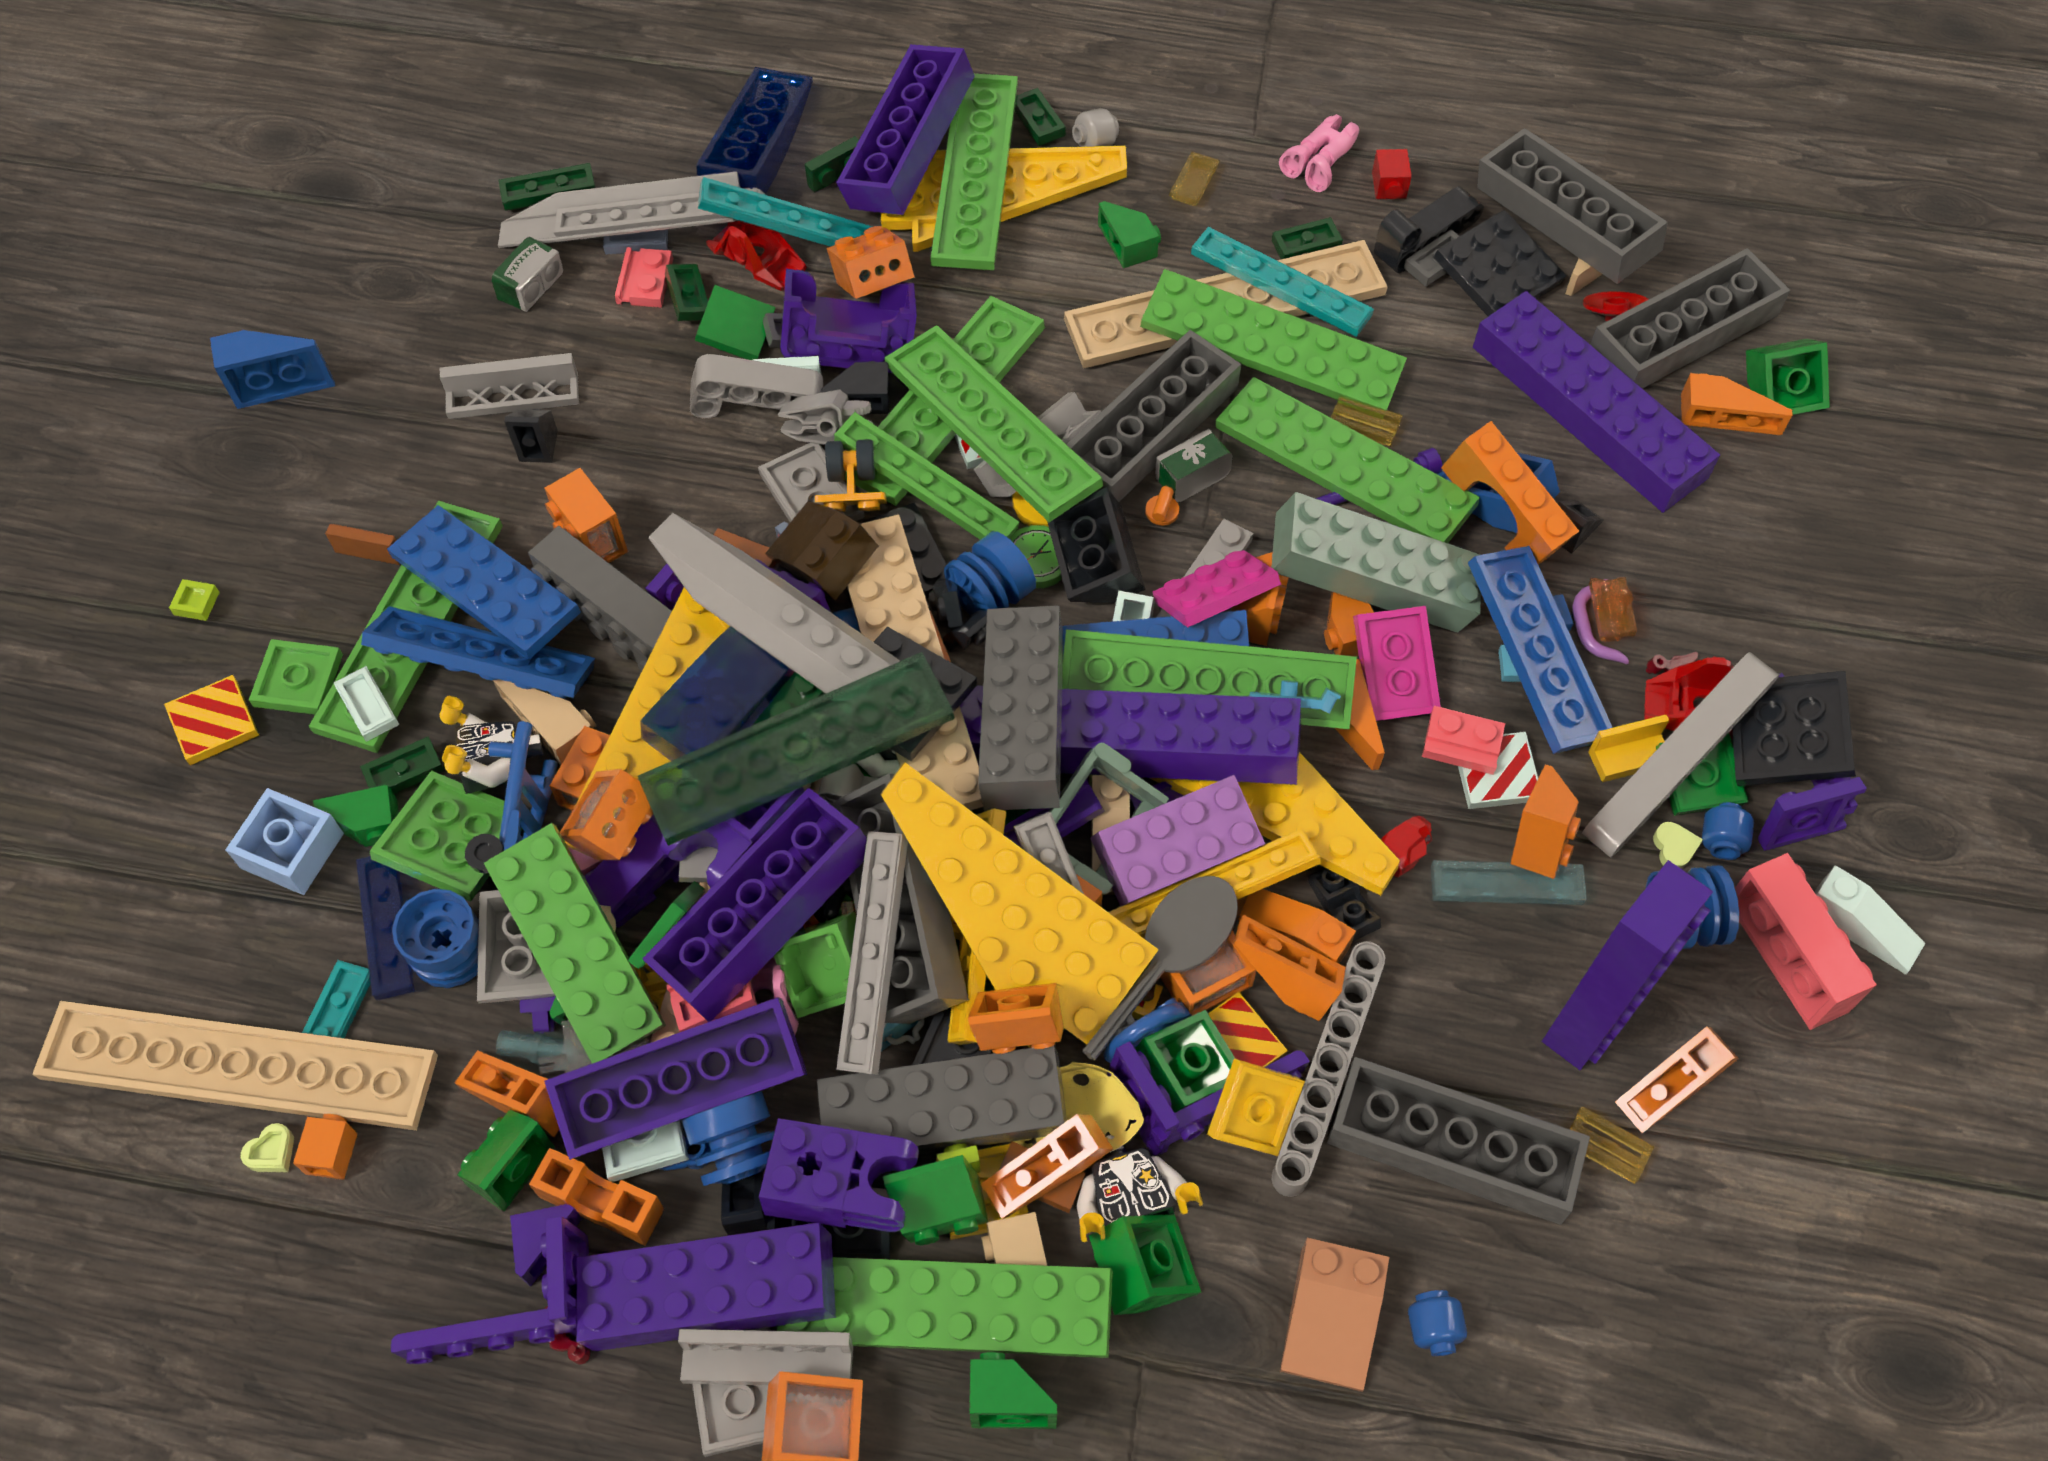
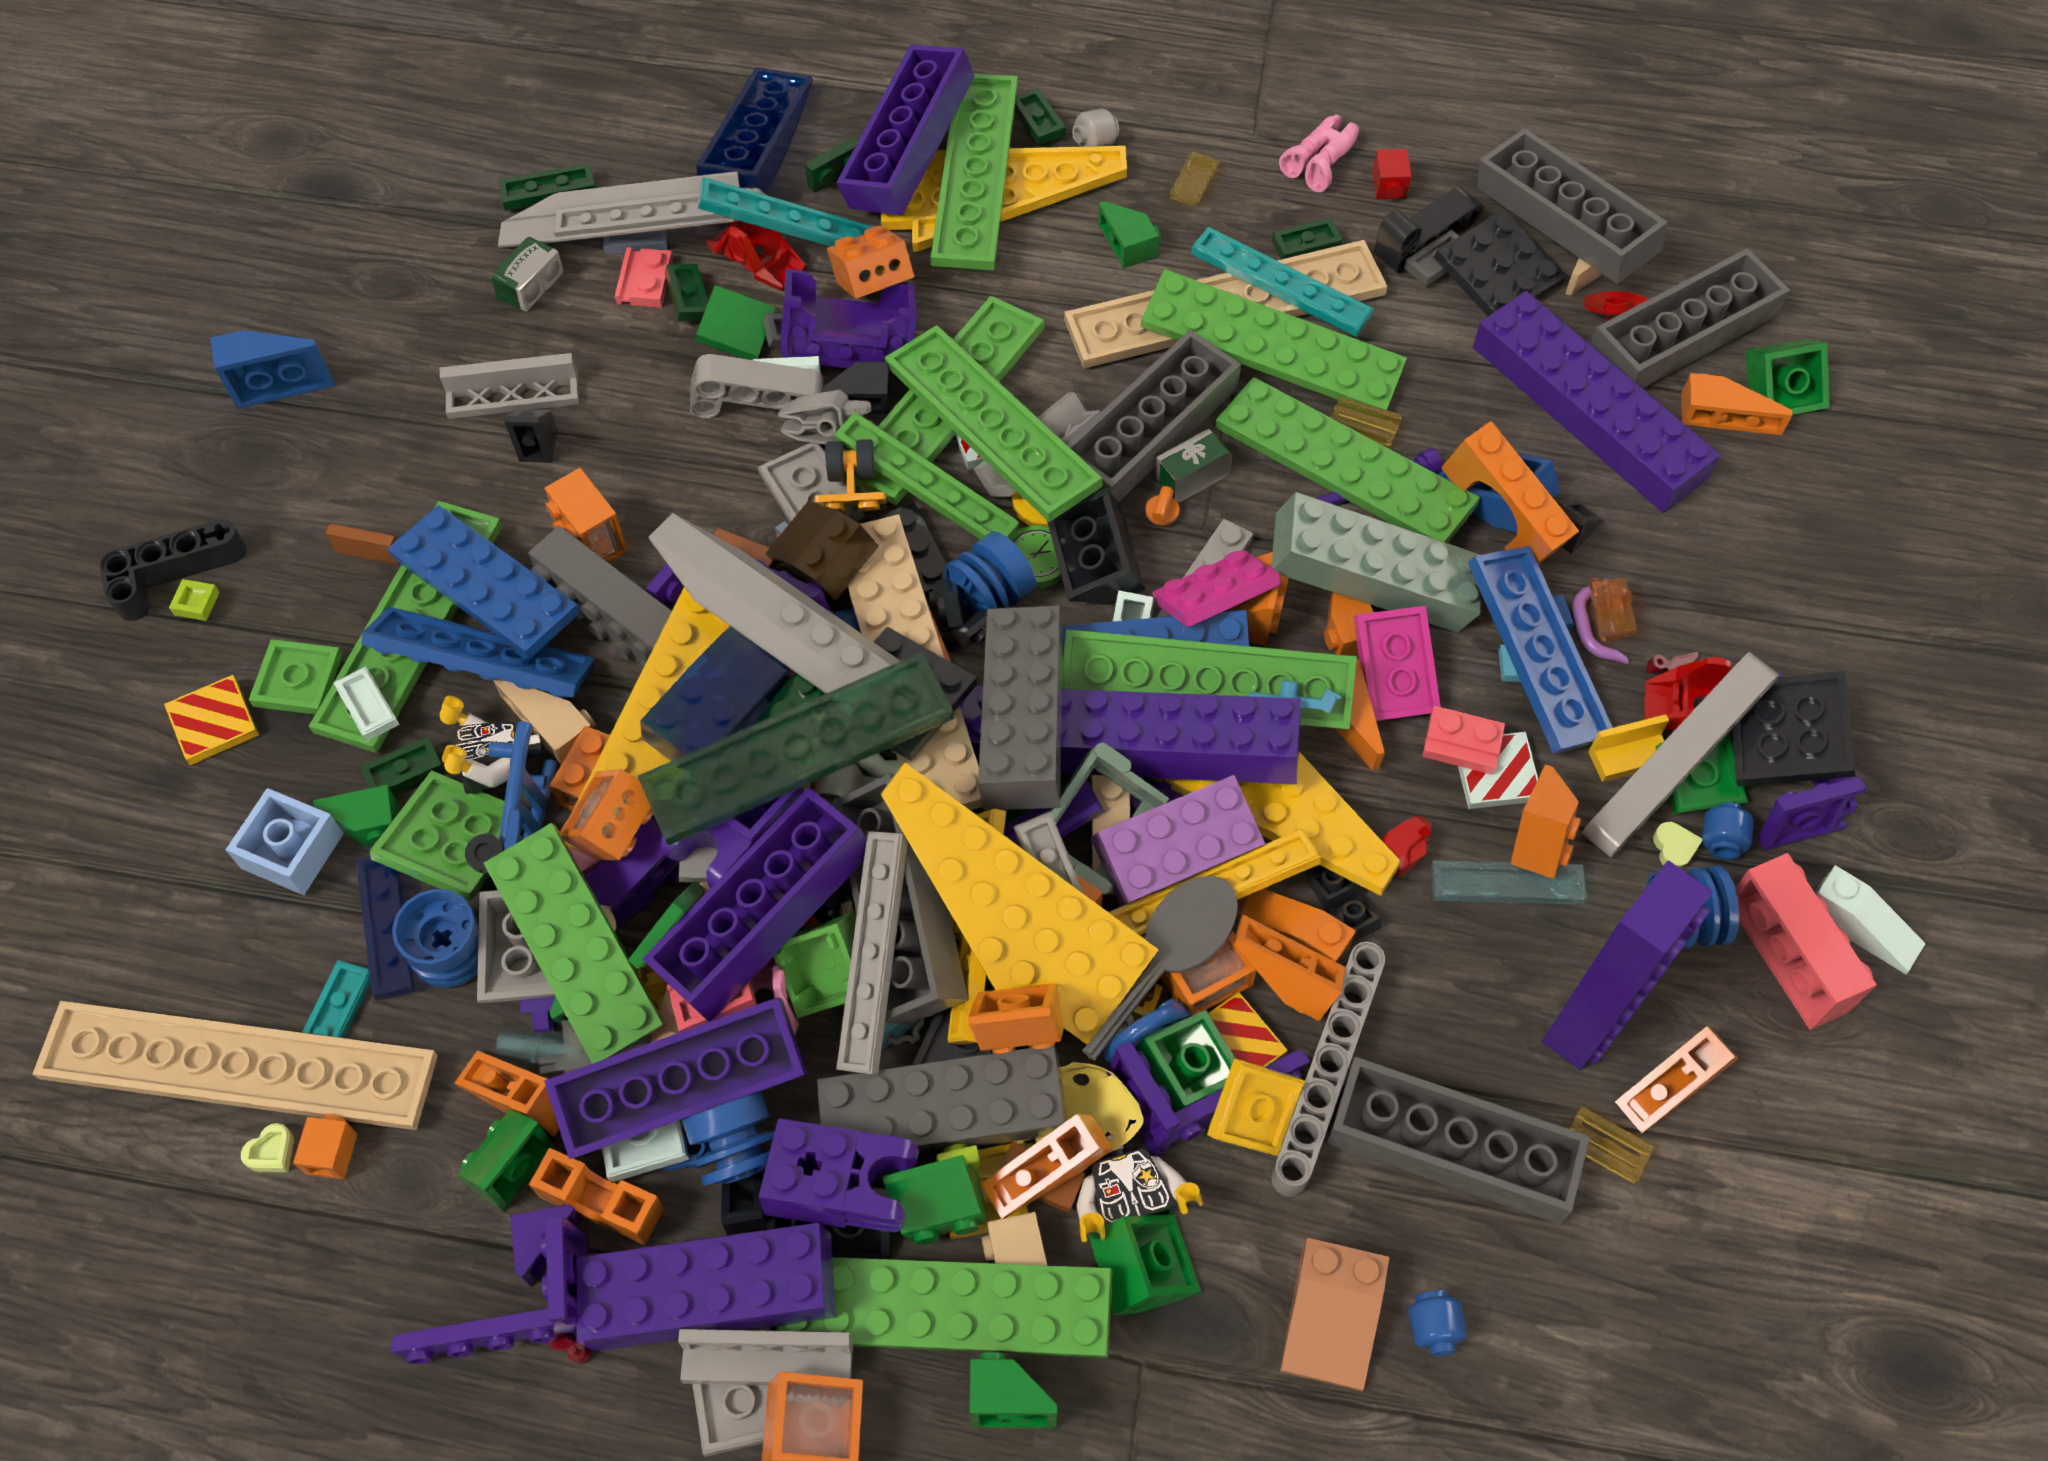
none -> black beam [99,519,247,621]

